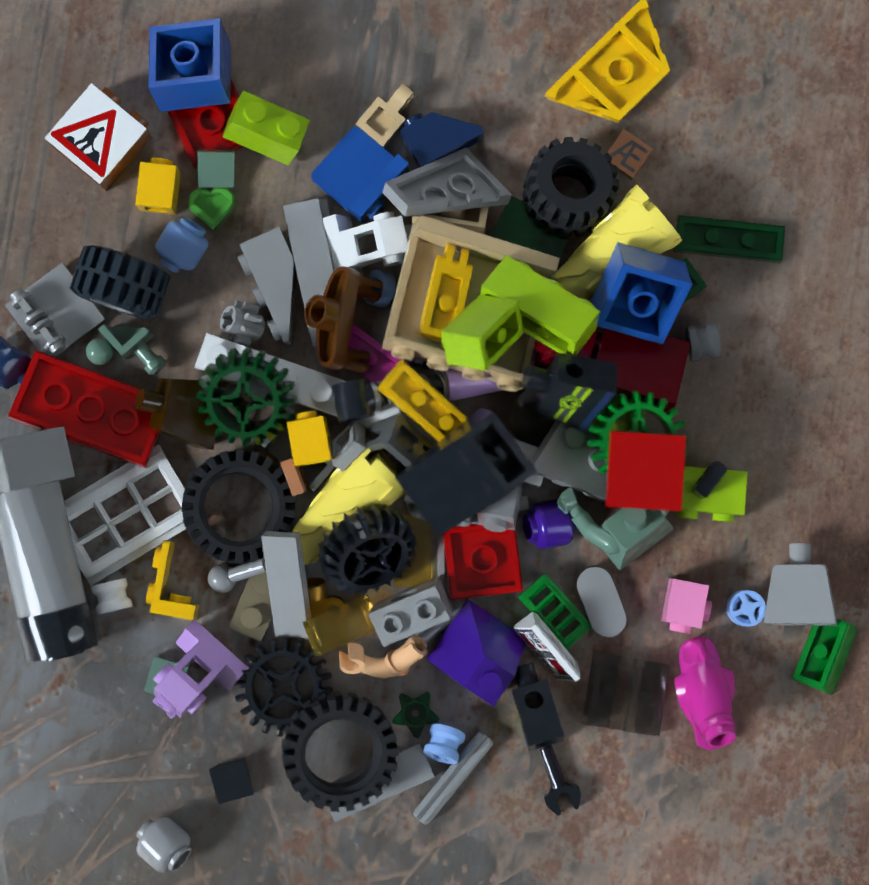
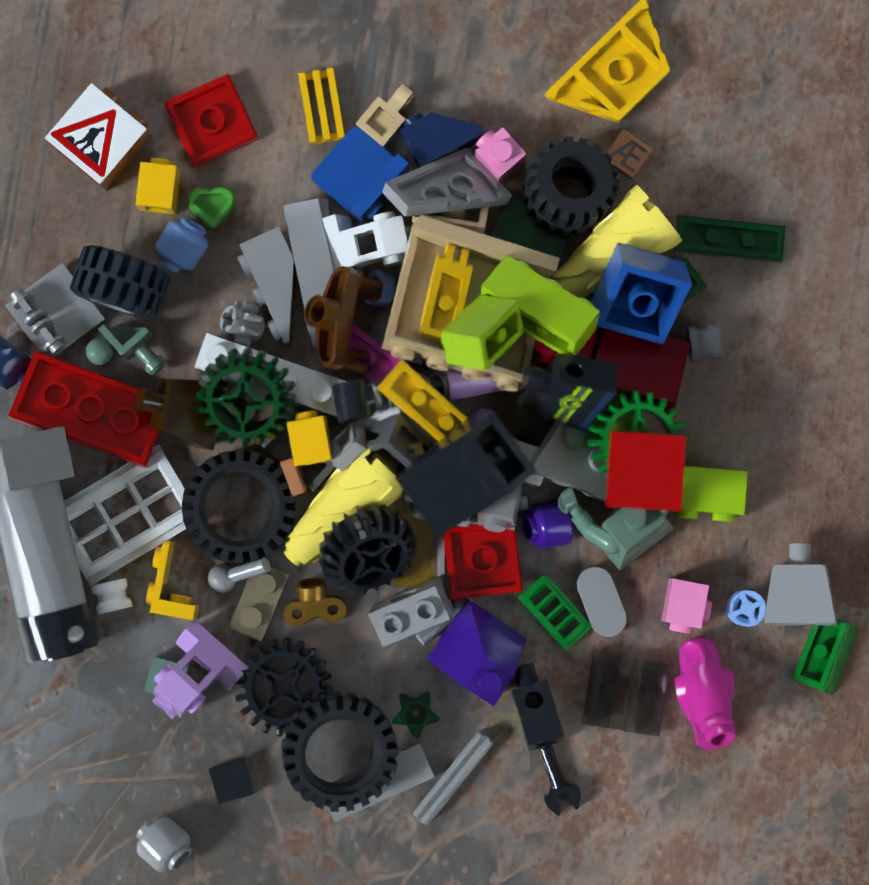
blue brick [148,18,231,112] -> none
sand green tile [197,149,235,188] -> none
lime brick [222,91,310,165] -> none
light grey tile [261,531,314,639] -> none
clear yellow tile [302,594,376,656] -> none
light nougat piece [339,635,428,679] -> none
light blue wheel [422,724,466,764] -> none
white slope [514,612,580,682] -> none
black tile [691,461,728,499] -> none
none -> yellow tile [298,67,345,145]
none -> bright pink brick [475,127,527,183]

